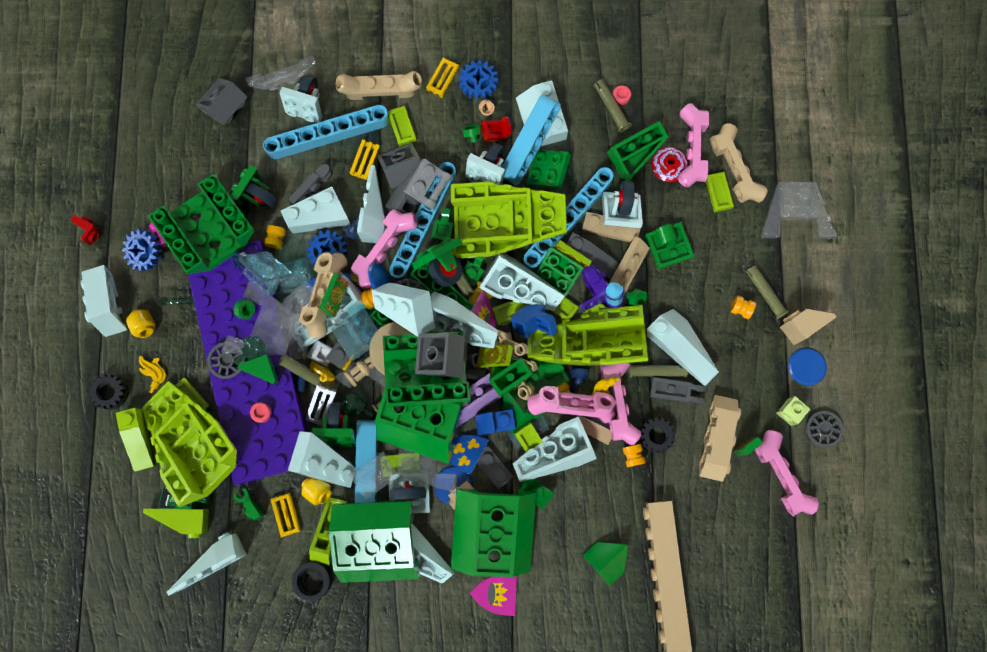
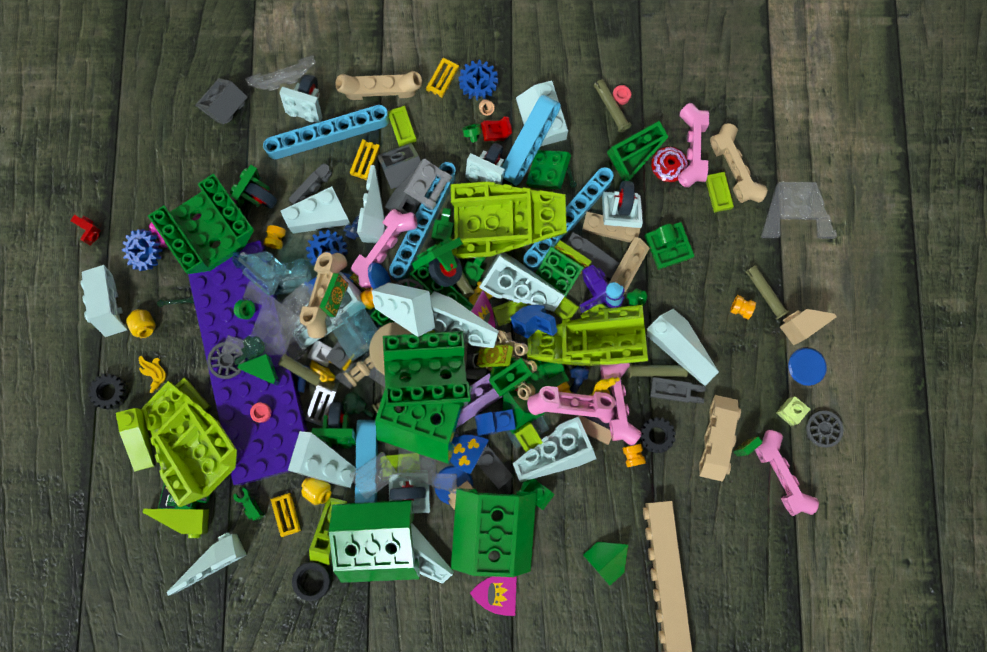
dark grey slope [415,333,465,377] -> none

